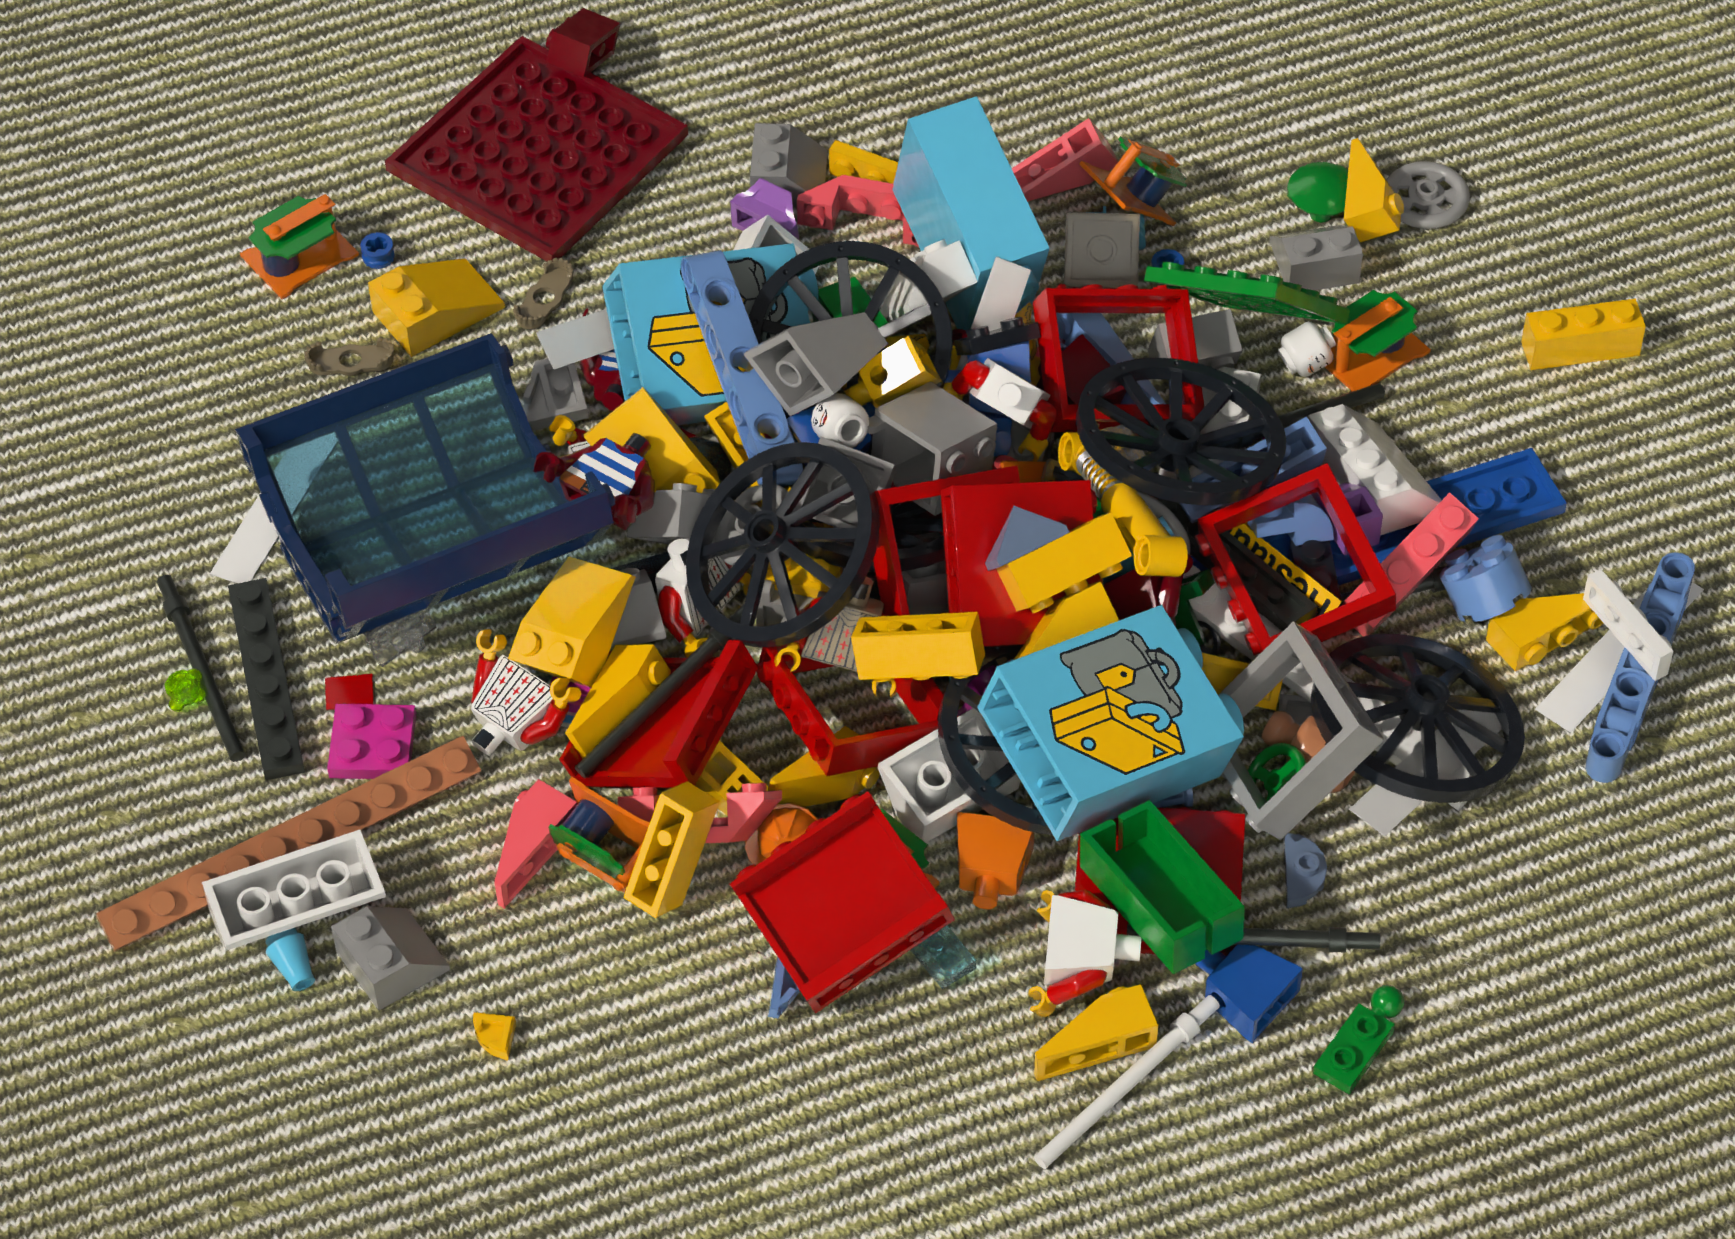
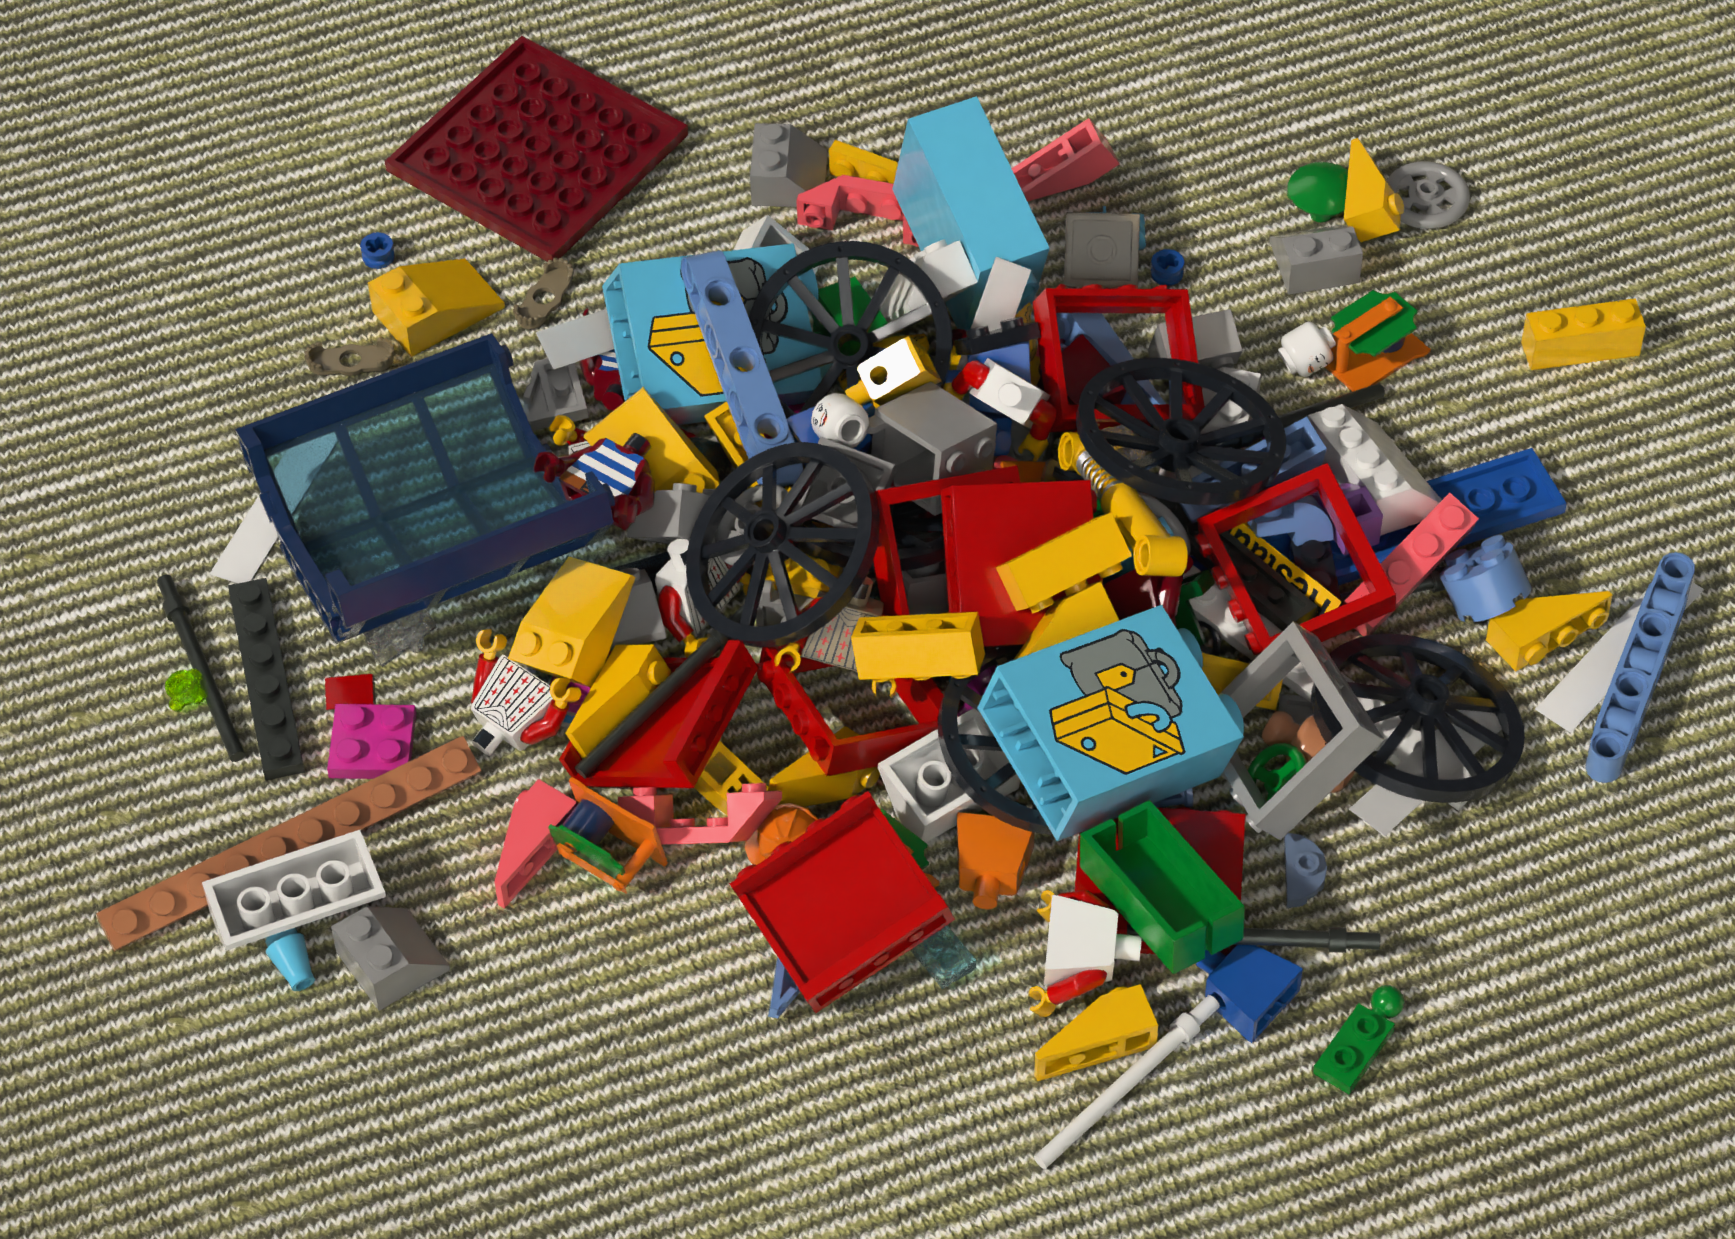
piece [240,194,359,299] -> none
yellow tile [473,1012,516,1060] -> none
dark red brick [546,8,621,77] -> none
yellow brick [623,781,720,918] -> none
medium lavender slope [730,178,799,240] -> none
light grey slope [743,312,888,416] -> none
sand blue slope [985,506,1070,571] -> none
piece [1079,136,1188,226] -> none
green plate [1144,262,1350,324] -> none
white plate [1583,569,1673,681] -> none

